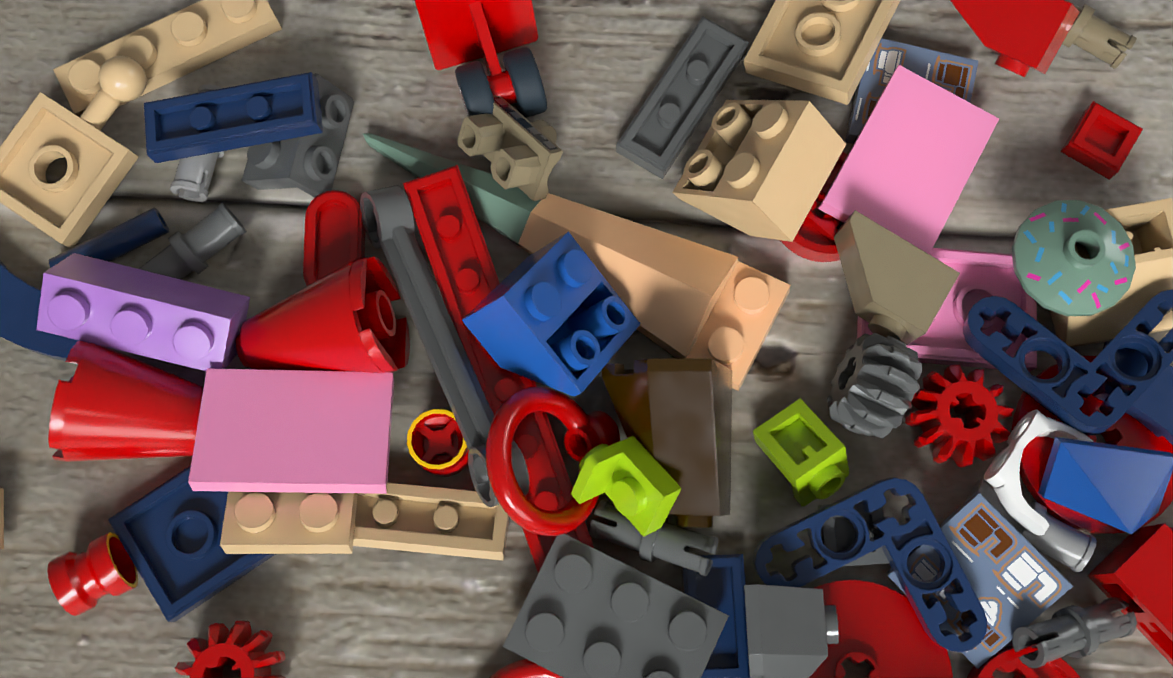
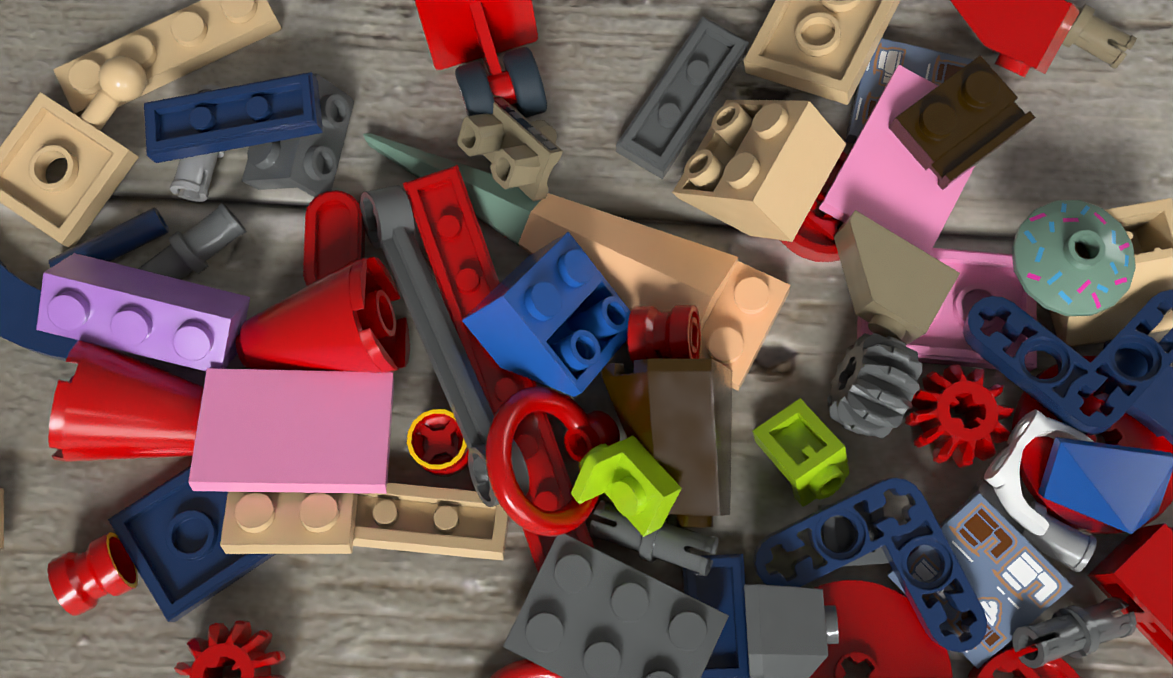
red tile [1060,101,1143,180] -> none
none -> red wheel [628,305,701,364]
none -> dark brown plate [888,55,1036,190]

